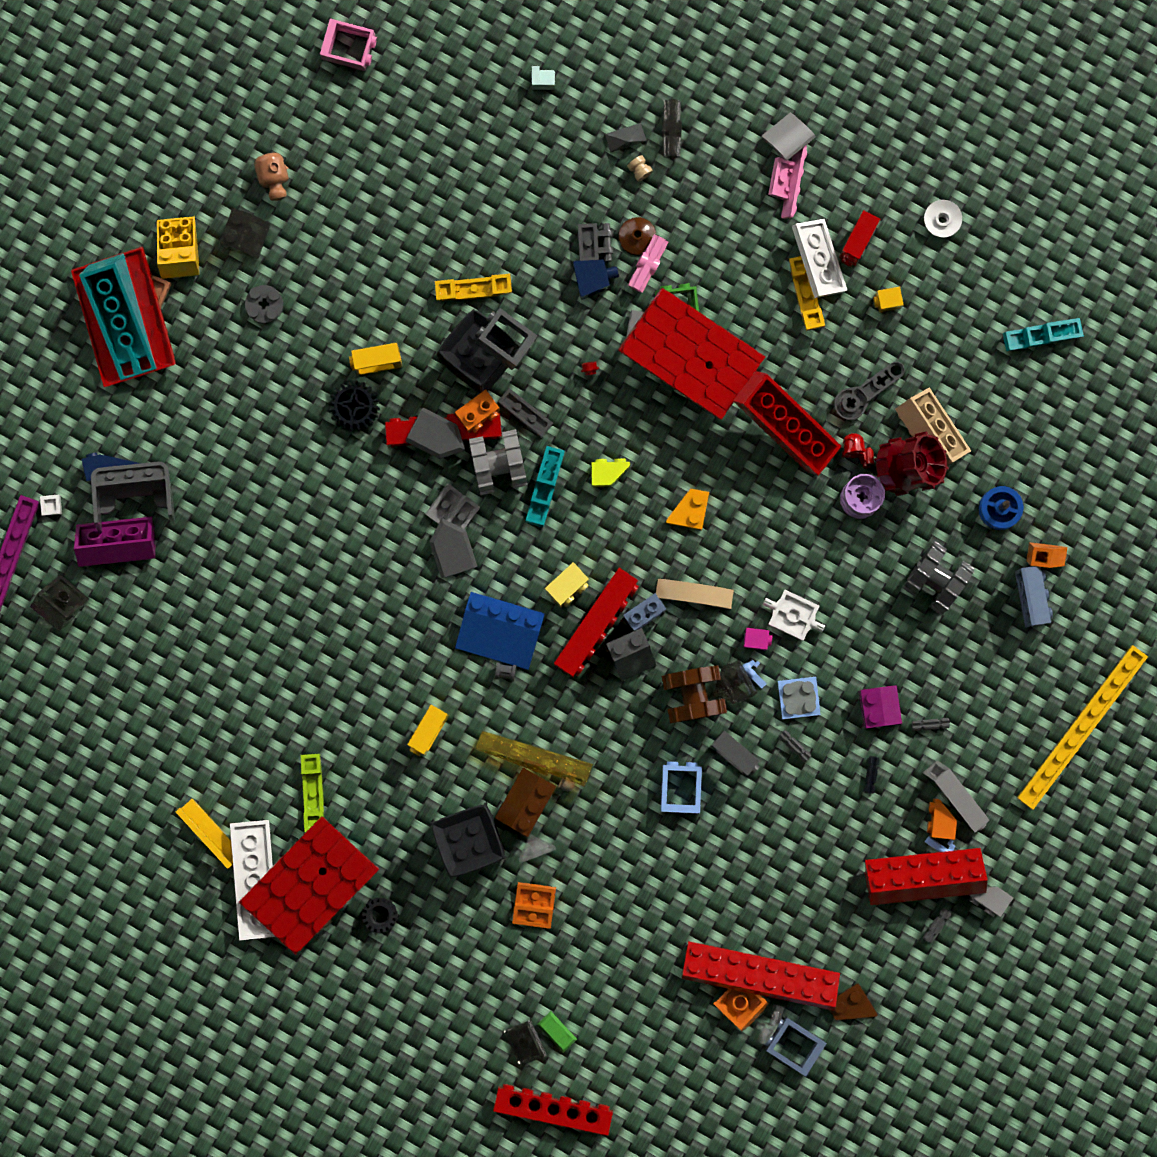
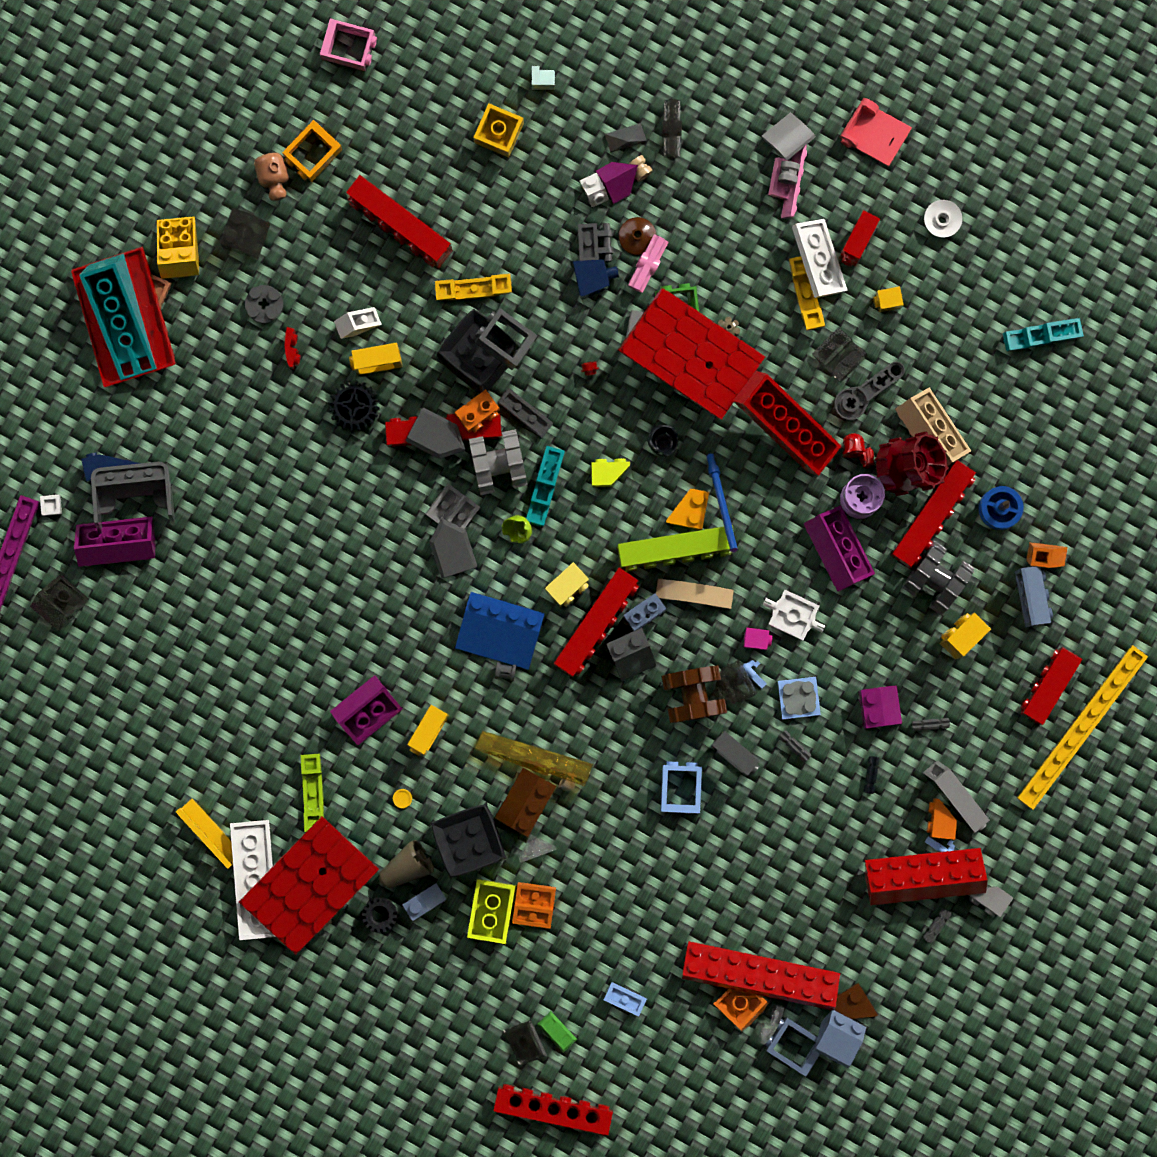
none -> light orange window [282,120,343,182]
none -> red slope [285,327,301,370]
none -> magenta slope [330,675,402,745]
none -> white slope [334,307,382,339]
none -> red brick [346,175,453,269]
none -> dark tan cone [379,840,434,888]
none -> yellow piece [393,789,412,808]
none -> sand blue slope [403,883,446,921]
none -> neon yellow brick [467,879,516,944]
none -> yellow brick [473,103,524,157]
none -> lime hair [502,515,532,544]
none -> white bracket [580,173,609,207]
none -> magenta slope [595,162,638,204]
none -> light blue plate [603,982,647,1017]
none -> lime brick [617,525,734,572]
none -> black hair [647,425,679,456]
none -> blue bar [706,454,738,552]
none -> dark tan plant [718,317,740,336]
none -> light grey wheel [778,161,800,185]
none -> magenta slope [803,506,875,592]
none -> clear smoke slope [812,327,867,383]
none -> sand blue slope [814,1009,866,1068]
none -> coral door [840,98,912,167]
none -> red brick [890,460,976,568]
none -> yellow brick [940,612,991,659]
none -> red brick [1020,647,1083,725]

